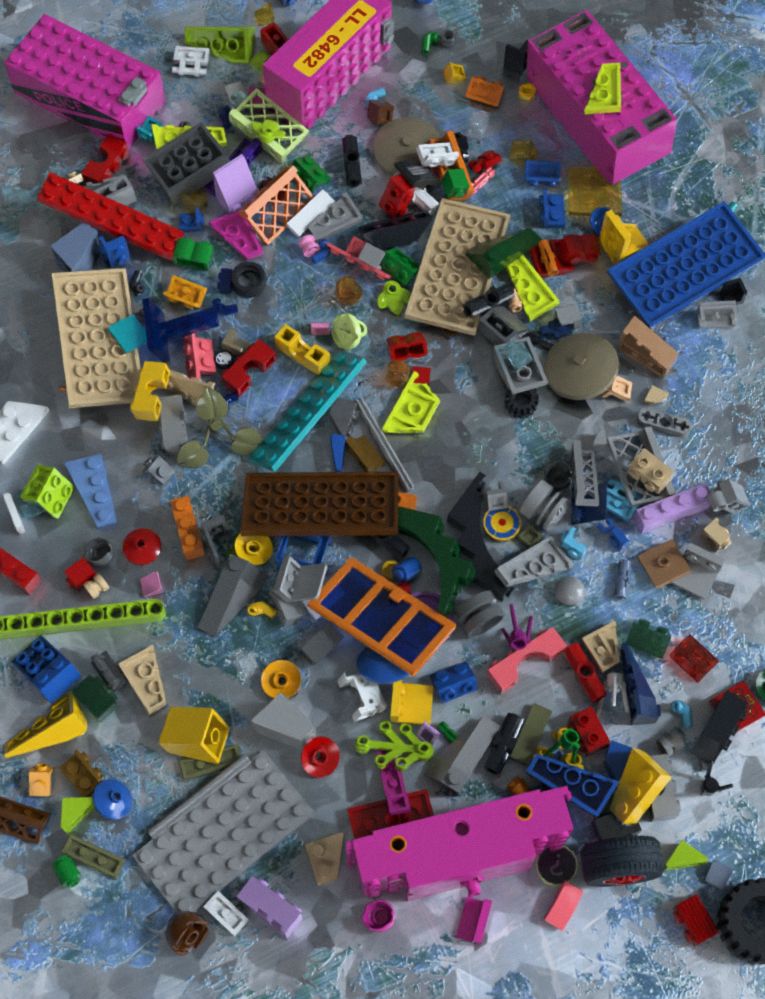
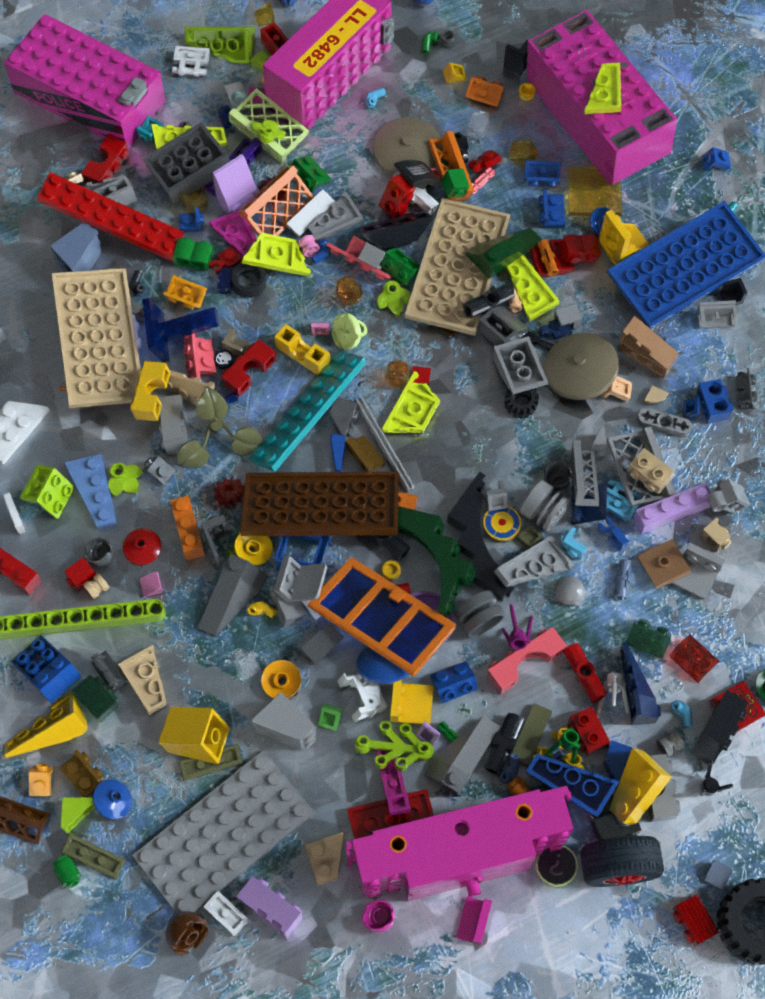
blue bracket [98,236,131,268] -> none
teal piece [108,314,152,354] -> none
light grey axle [148,754,251,839] -> none
clear blue arm [212,298,238,316] -> none
red dish [301,736,340,778] -> none
black piece [342,135,362,188] -> none
reddish brown panel [367,99,394,124] -> none
red brick [386,332,428,361] -> none
blue brick [392,557,422,583] -> none
white bracket [416,142,459,167] -> none
clear light blue bracket [501,341,533,370] -> none
coral slope [544,880,583,931] -> none
tan wing [581,621,620,673] -> none
lime slope [664,840,708,872] -> none
none -> lime plate [108,463,143,497]
none -> red plate [209,245,243,275]
none -> clear red gear [213,476,245,509]
none -> neon yellow wing [242,233,311,277]
none -> bright green slope [317,703,343,731]
none -> medium blue arm [499,754,520,783]
none -> blue slope [683,396,700,419]
none -> blue brick [696,379,733,424]
none -> blue bracket [701,147,731,171]
none -> dark grey hinge [736,368,758,409]

